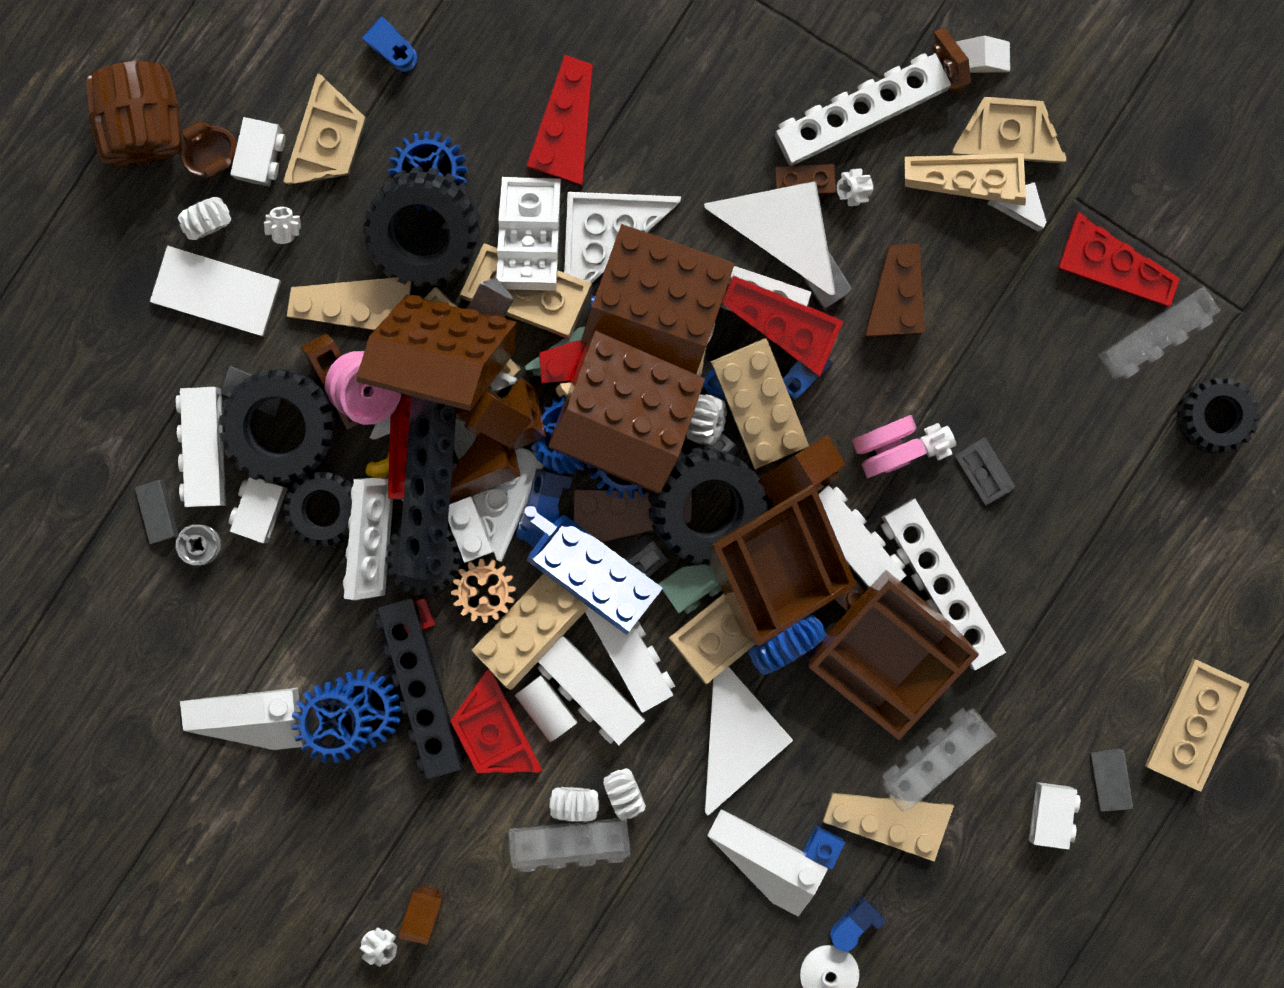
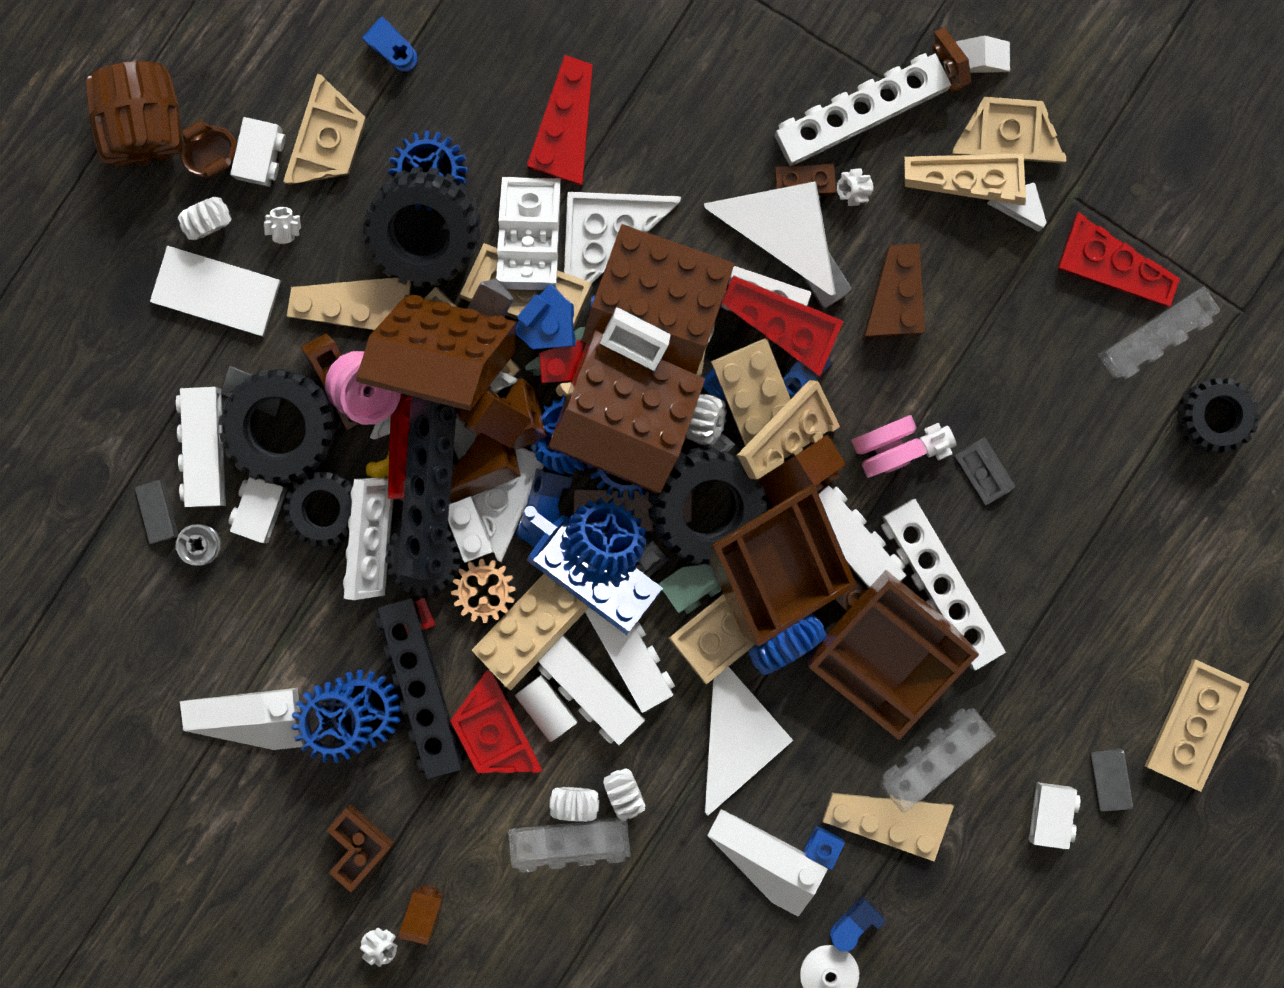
none -> reddish brown brick [326,804,395,892]
none -> blue plate [516,284,576,350]
none -> blue gear [566,497,647,577]
none -> white brick [600,307,671,371]
none -> tan wing [737,380,840,479]

